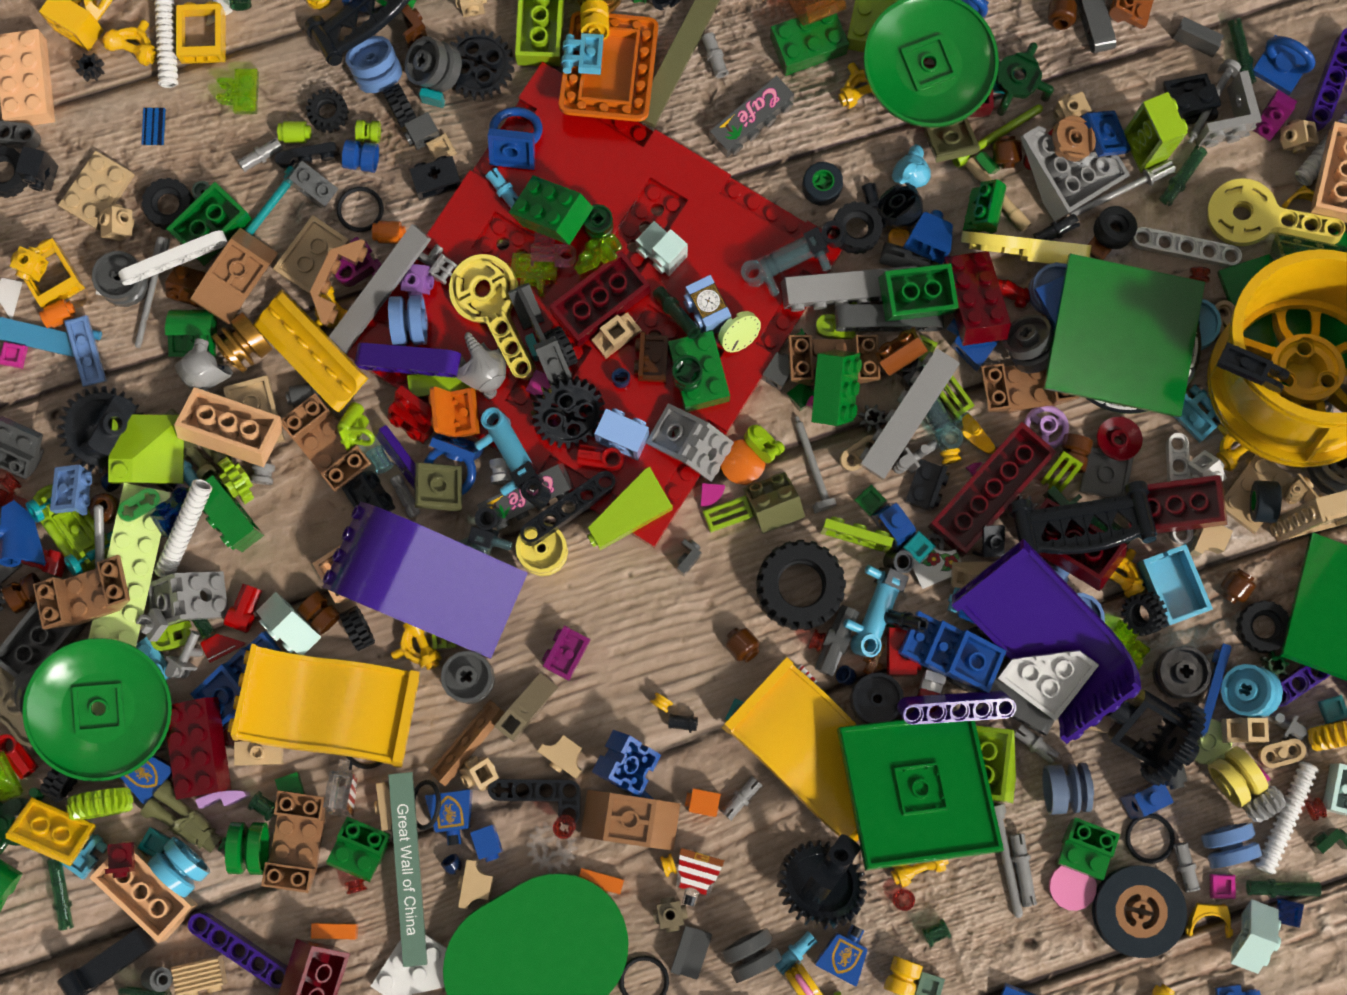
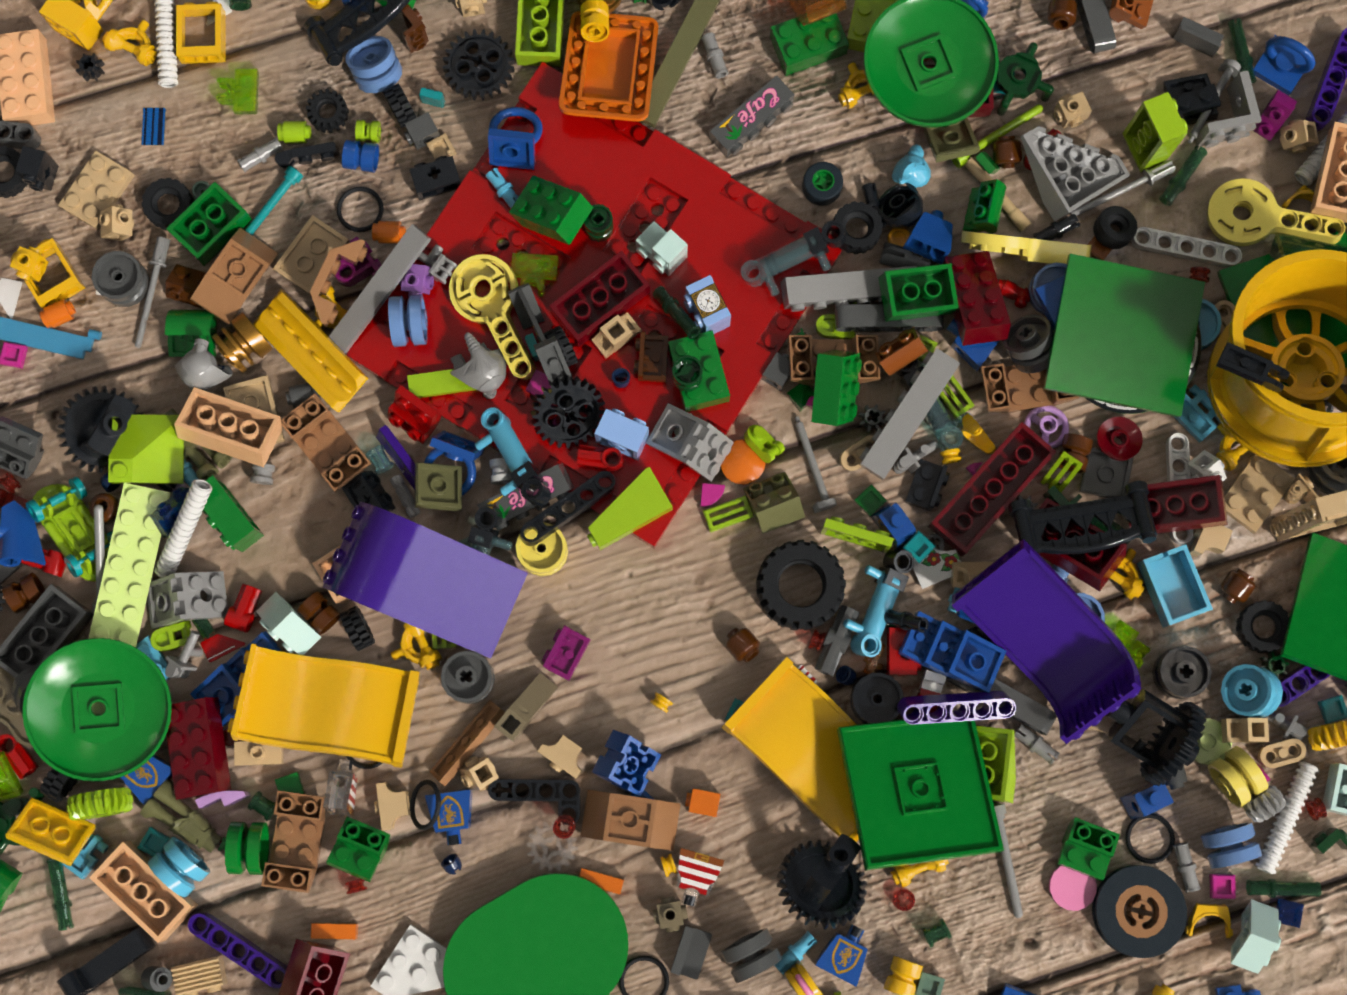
medium nougat slope [33,555,130,629] -> none
medium blue bracket [50,464,92,515] -> none
medium blue tile [64,315,107,387] -> none
dark red bracket [105,842,135,878] -> none
white beam [118,231,228,285] -> none
green beam [118,488,160,522] -> none
light grey tile [136,608,168,642] -> none
lime gear [217,457,254,504] -> none
dark grey brick [285,161,338,208] -> none
lime piece [337,402,375,450] -> none
dark purple beam [354,343,461,378] -> none
sand green tile [388,772,428,967] -> none
dark grey wheel [405,36,462,92] -> none
orange bracket [428,386,480,439] -> none
tan brick [457,859,495,909] -> none
blue brick [470,824,503,862] -> none
clear pink piece [531,233,577,267] -> none
medium azure plate [561,33,604,75] -> none
clear neon green plate [574,233,622,275] -> none
black pin [668,714,698,733] -> none
dark grey bracket [677,539,702,576] -> none
yellowish green tile [718,311,761,352] -> none
light grey pin [720,776,763,821] -> none
black bracket [972,525,1005,557] -> none
white plate [998,650,1099,721] -> none
light grey pin [1009,833,1037,907] -> none
sand blue wheel [1042,763,1094,815] -> none
medium nougat plate [1052,115,1096,162] -> none
blue tile [1081,110,1131,157] -> none
black tyre [1121,591,1168,636] -> none
blue plate [1201,643,1232,738] -> none
black wheel [1250,480,1282,523] -> none

